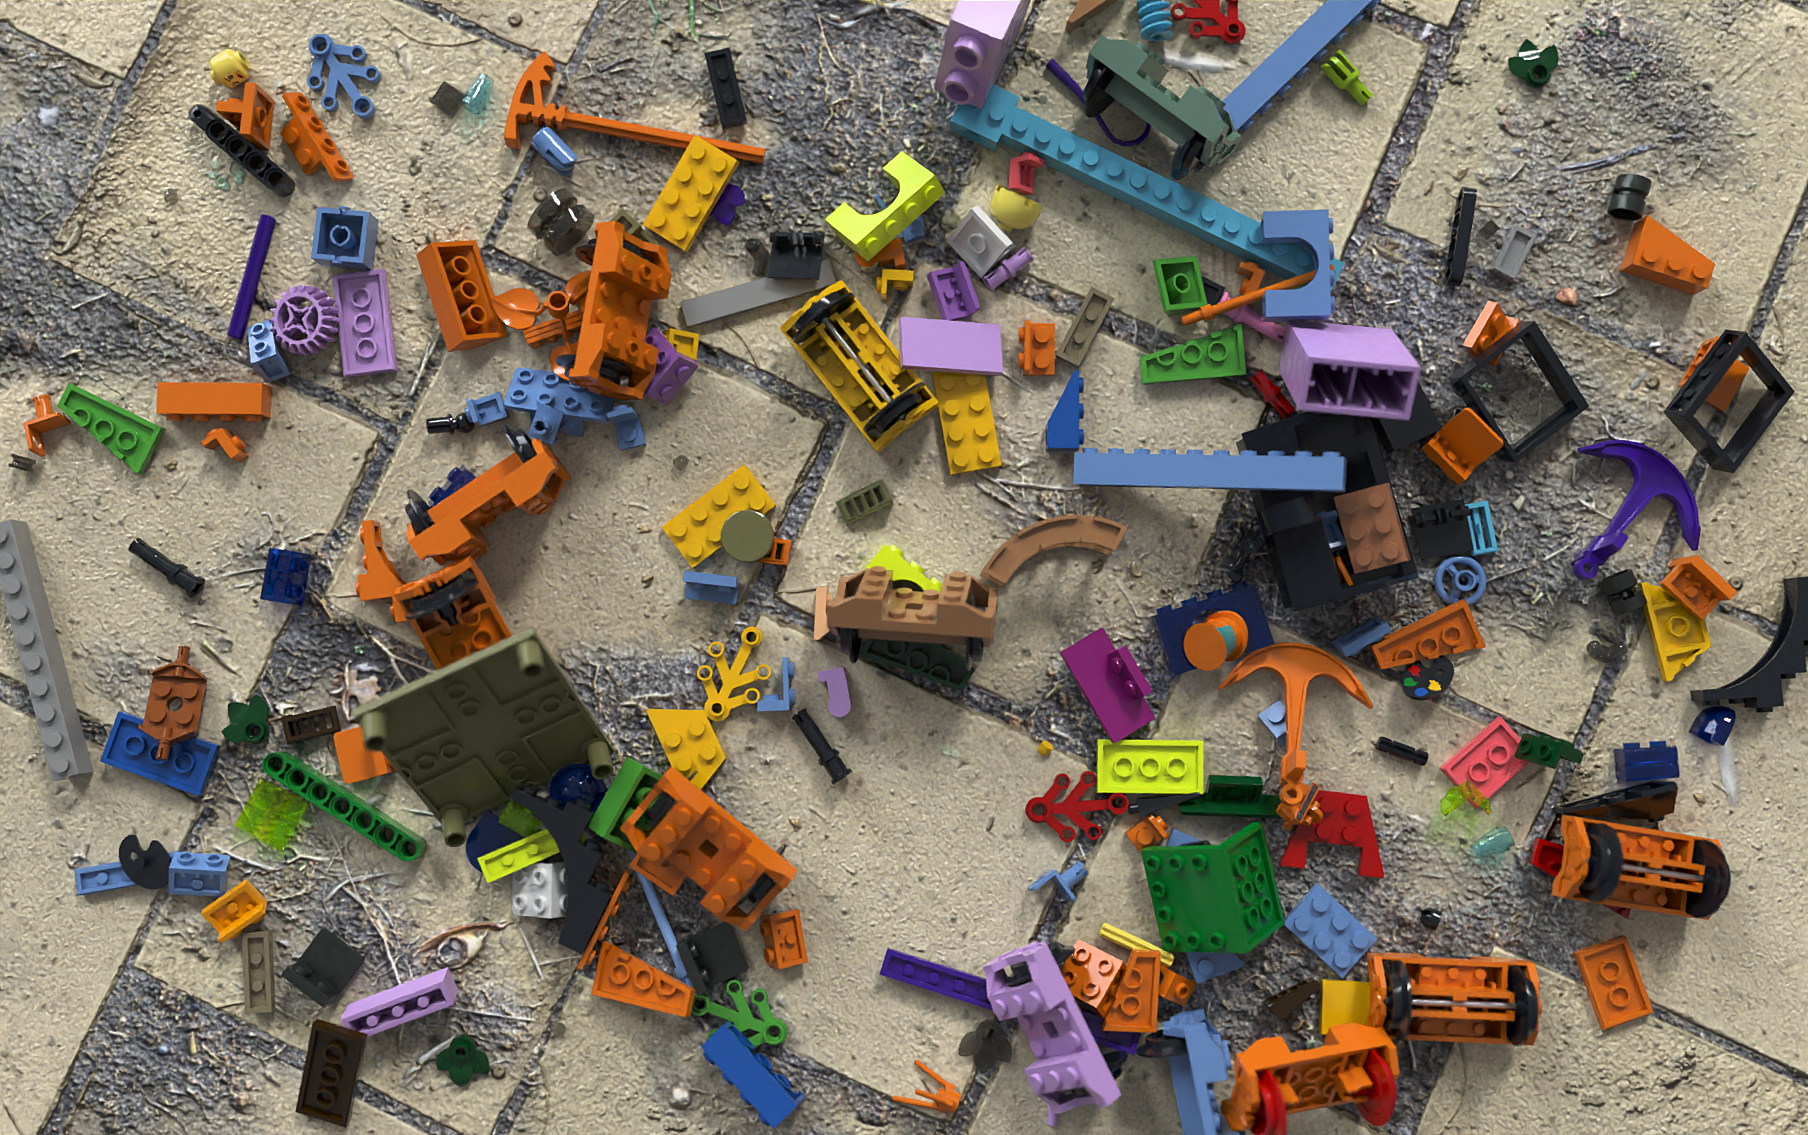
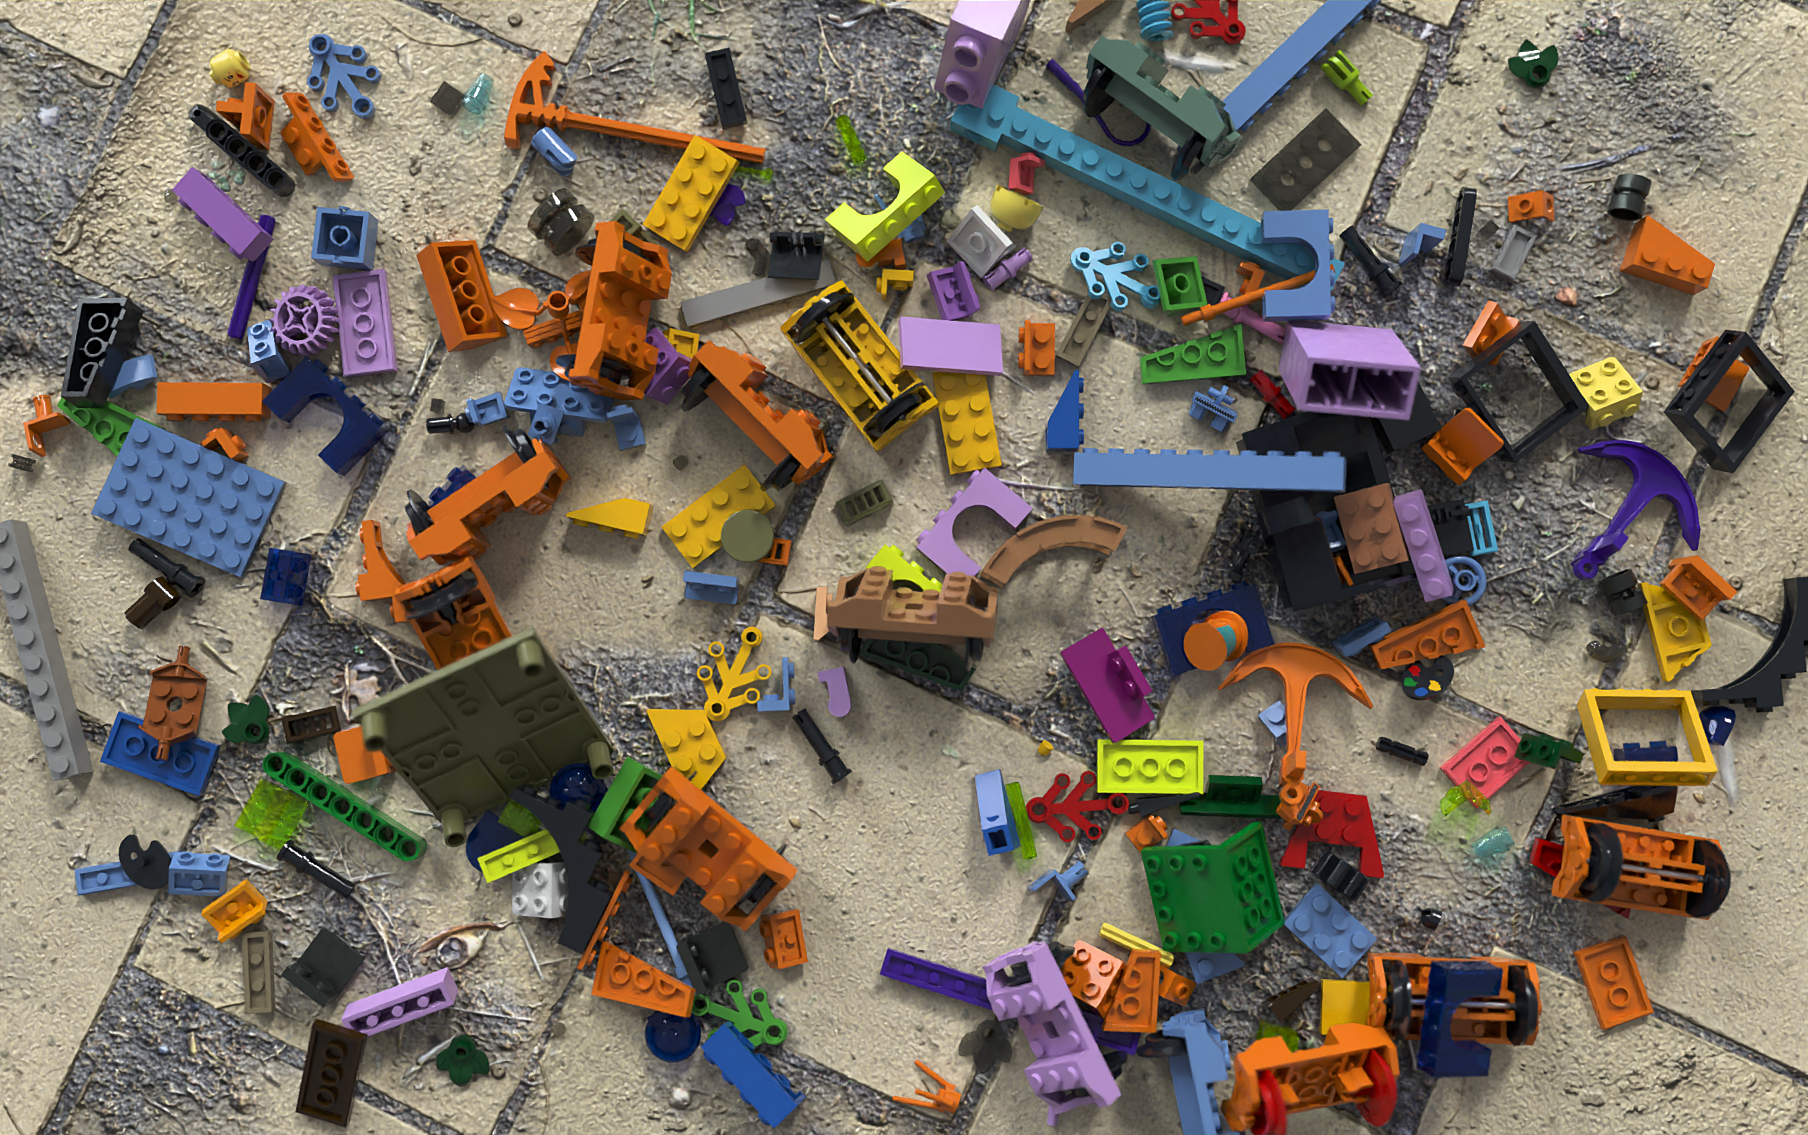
none -> black wedge [61,298,144,408]
none -> medium blue plate [91,418,287,577]
none -> medium blue slope [108,355,158,399]
none -> dark brown piece [124,576,181,629]
none -> medium lavender brick [172,167,274,262]
none -> clear blue arch [262,356,388,476]
none -> black pin [276,839,356,899]
none -> clear smoke piece [430,398,445,414]
none -> yellow slope [566,498,654,539]
none -> clear blue piece [645,1011,701,1063]
none -> orange piece [681,340,834,492]
none -> clear neon green hinge [735,166,773,179]
none -> clear neon green axle [835,114,866,164]
none -> lavender arch [916,468,1033,577]
none -> slope [975,769,1021,856]
none -> clear neon green axle [1006,782,1037,860]
none -> medium azure plant [1070,242,1161,312]
none -> medium blue hips [1189,385,1238,432]
none -> clear smoke plate [1250,108,1362,211]
none -> clear neon green brick [1255,1019,1299,1053]
none -> black gear [1310,849,1371,902]
none -> black pin [1339,225,1403,298]
none -> lavender brick [1393,489,1454,602]
none -> medium blue panel [1398,223,1446,267]
none -> clear blue arch [1417,961,1503,1078]
none -> orange bracket [1508,190,1555,223]
none -> light yellow bracket [1569,357,1643,430]
none -> yellow window [1577,688,1718,786]

